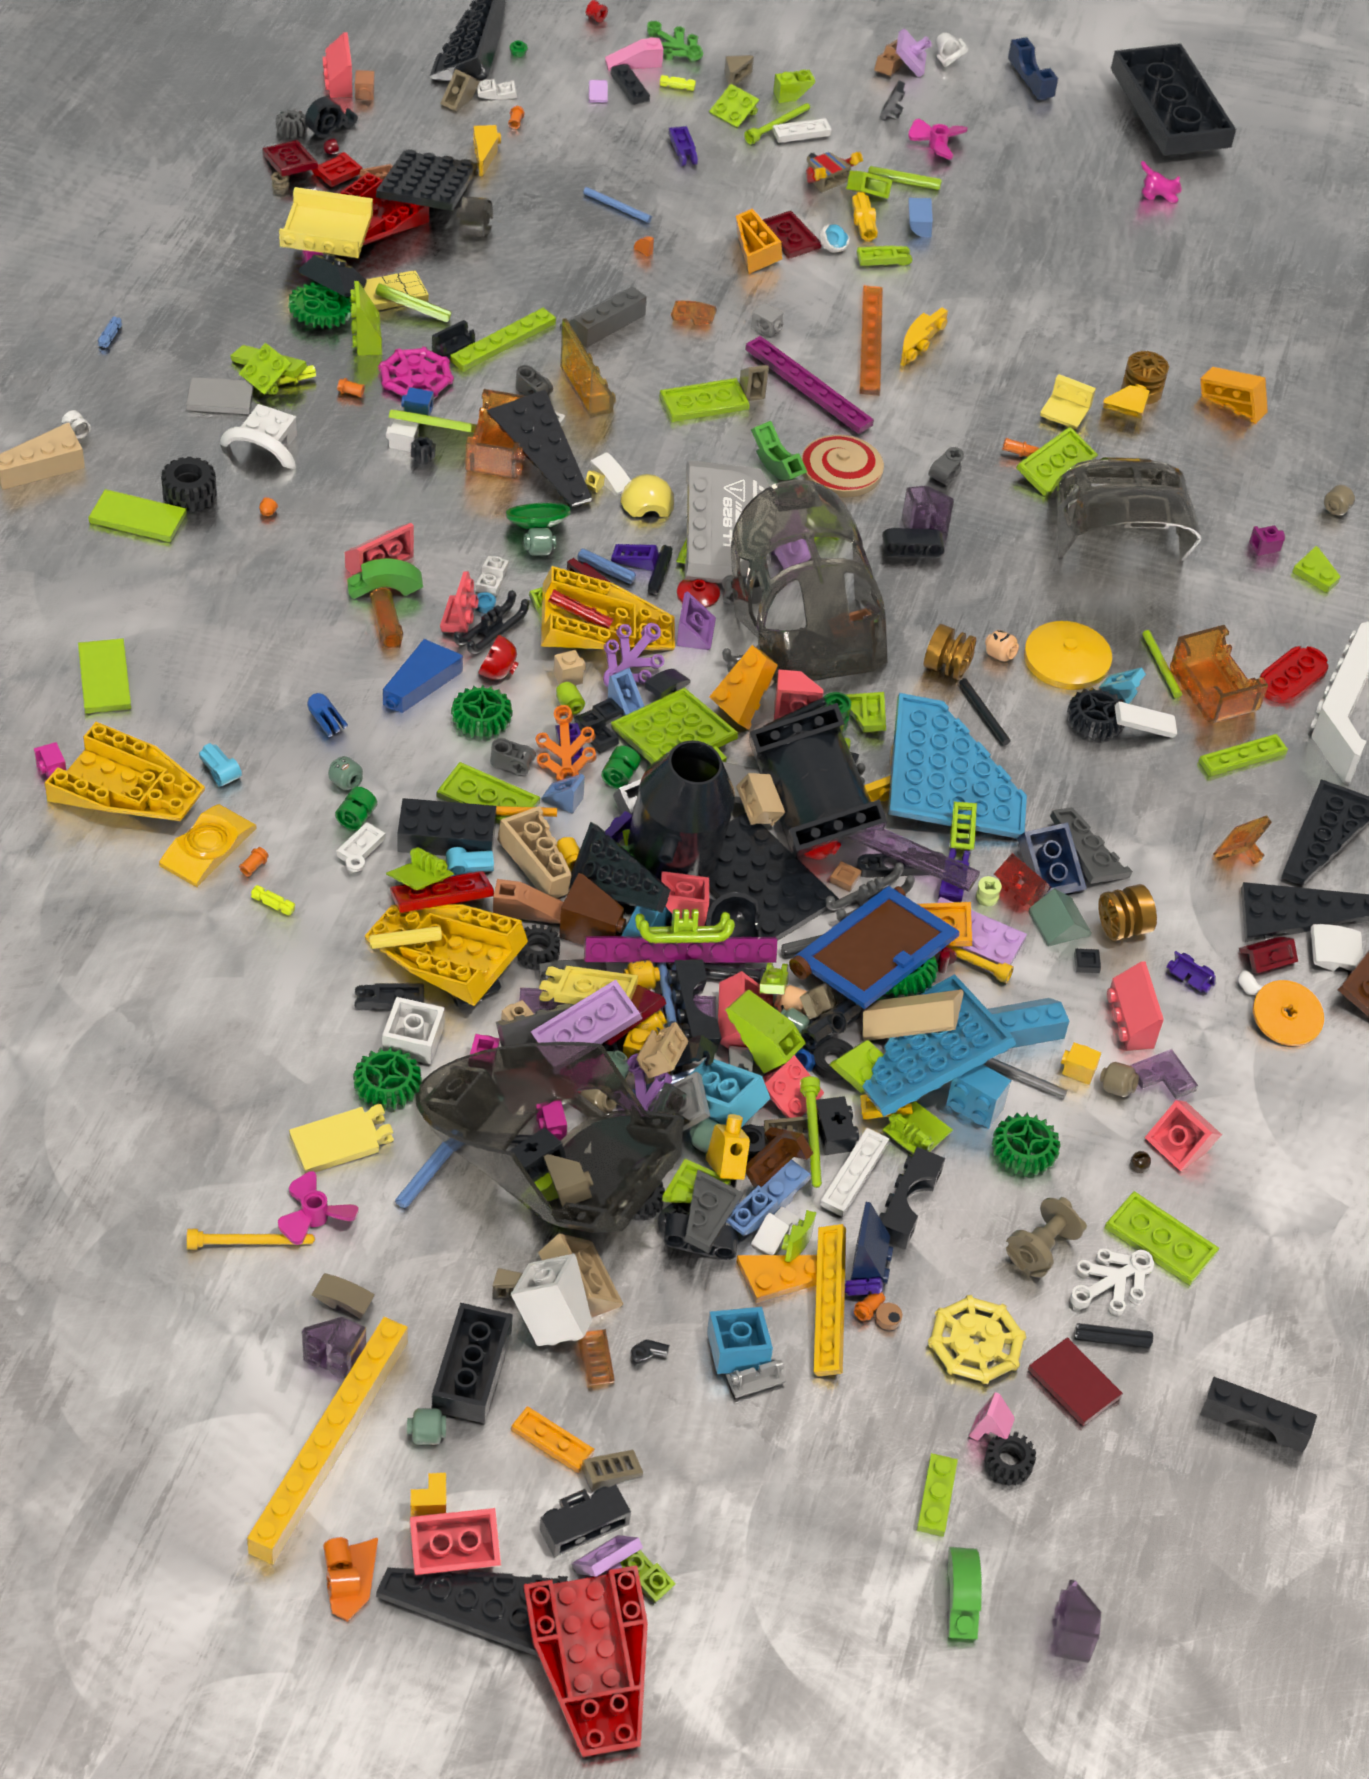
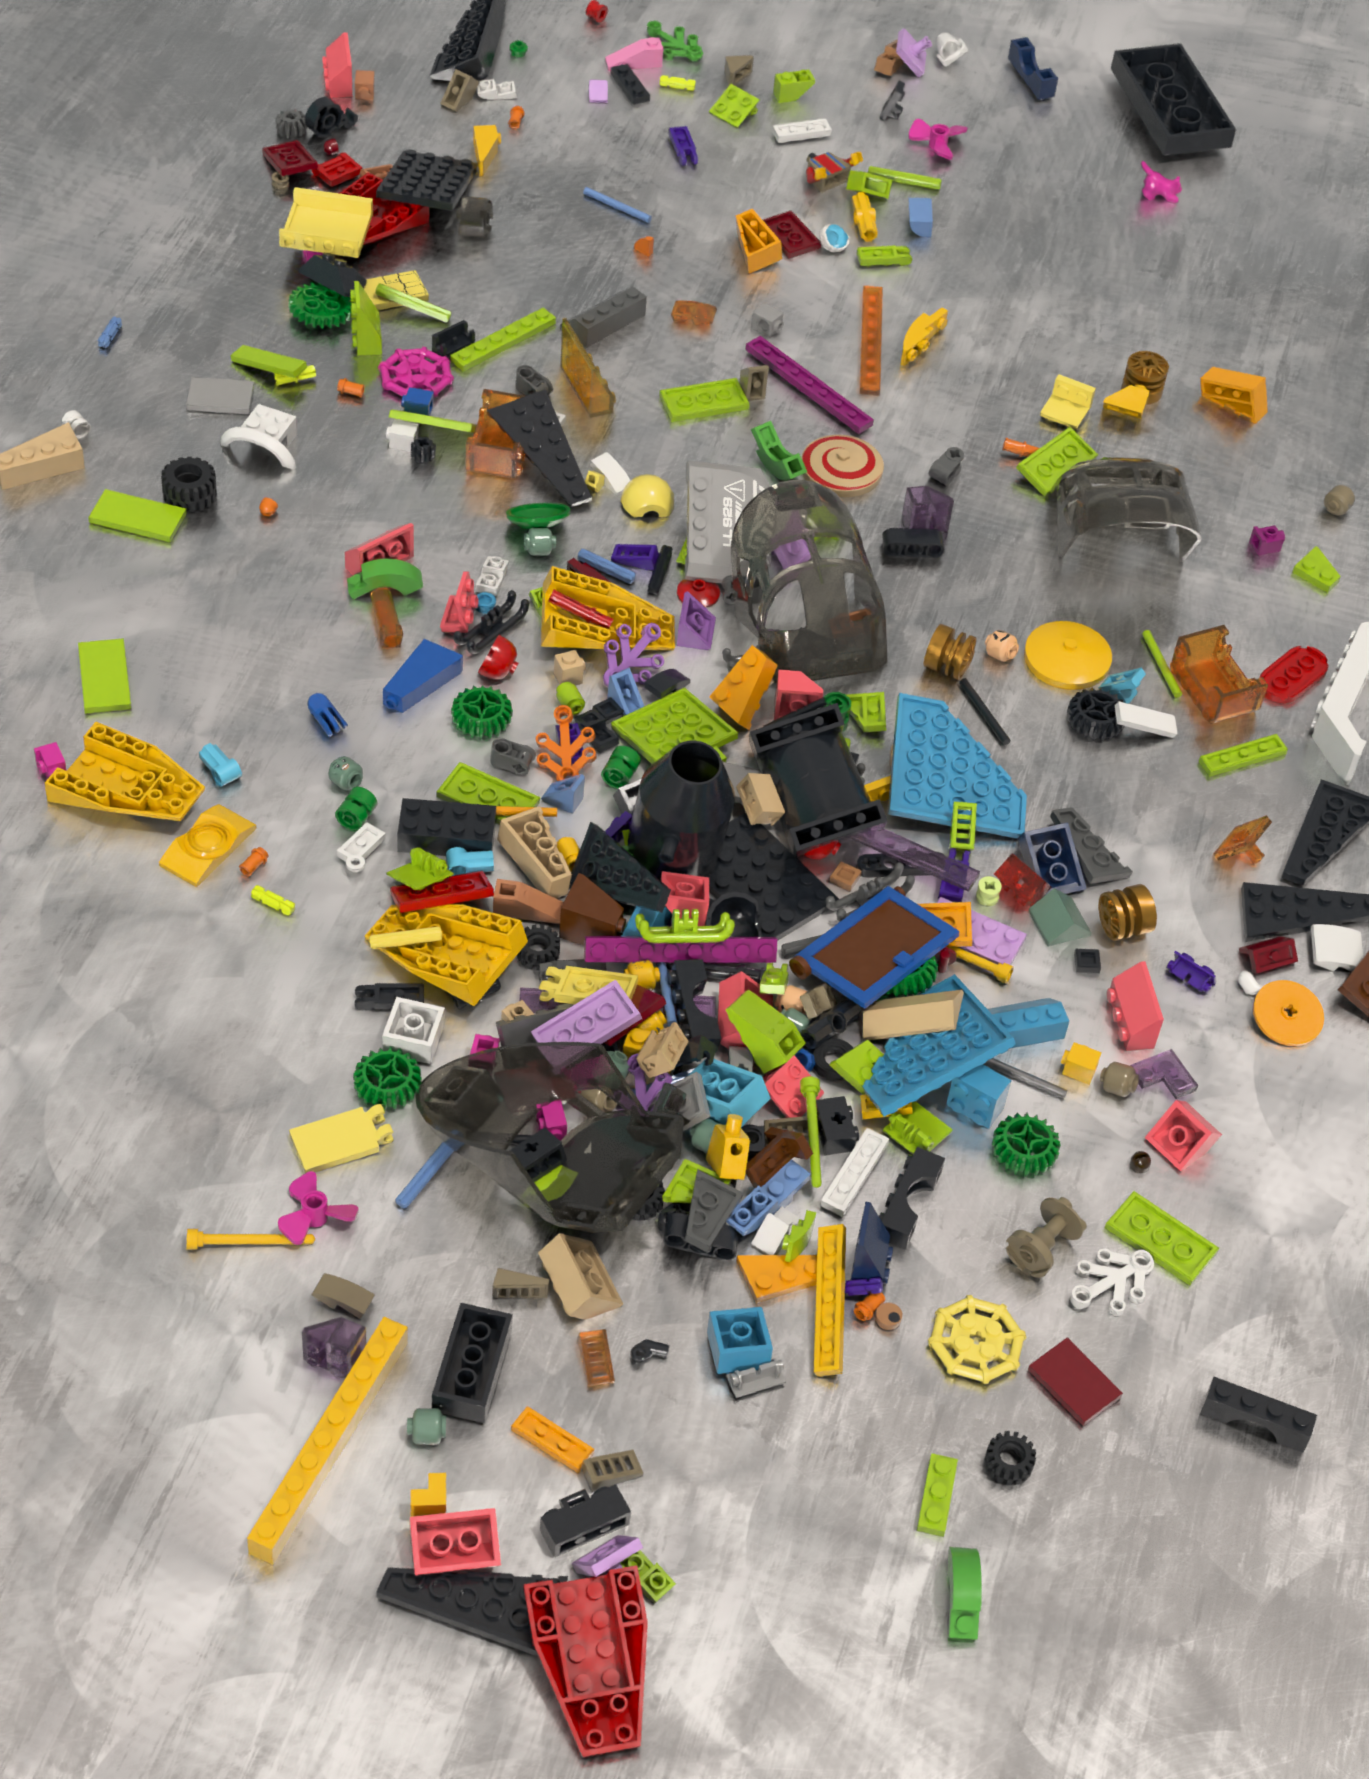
lime hinge [238,343,292,395] -> none
orange panel [323,1537,378,1622] -> none
white slope [511,1254,592,1346] -> none
dark tan slope [544,1154,593,1208] -> none
lime piece [744,103,810,145] -> none
bright pink slope [968,1392,1015,1441] -> none
clear purple slope [1051,1579,1101,1663] -> none
black axle [1075,1323,1153,1347] -> none

